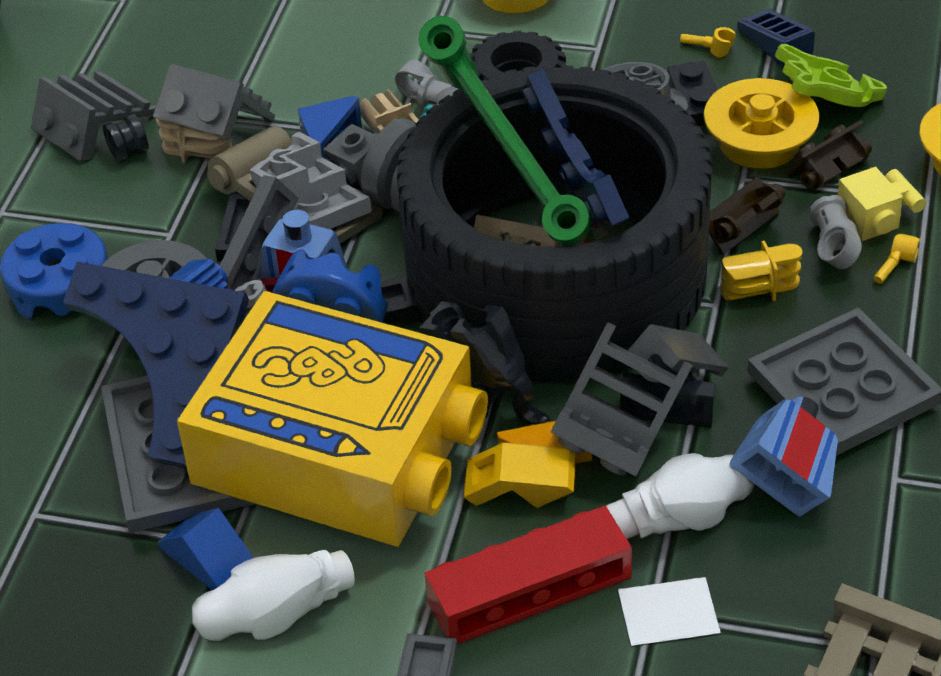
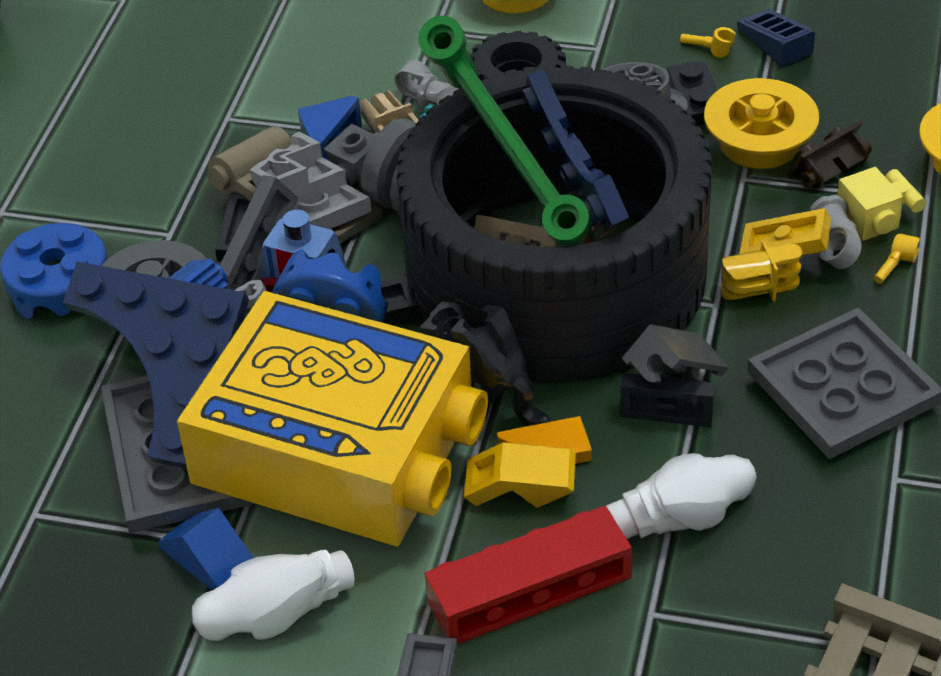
dark grey plate [31,71,156,161] -> none
black wheel [103,114,149,162] -> none
dark grey plate [153,64,275,140] -> none
tan arm [156,119,232,163] -> none
dark grey plate [550,322,693,476] -> none
white sticker [618,577,721,646] -> none
dark brown hinge [709,177,785,255] -> none
medium blue torso [729,397,838,517] -> none
lime tile [775,44,887,107] -> none
none -> yellow plate [739,208,832,255]

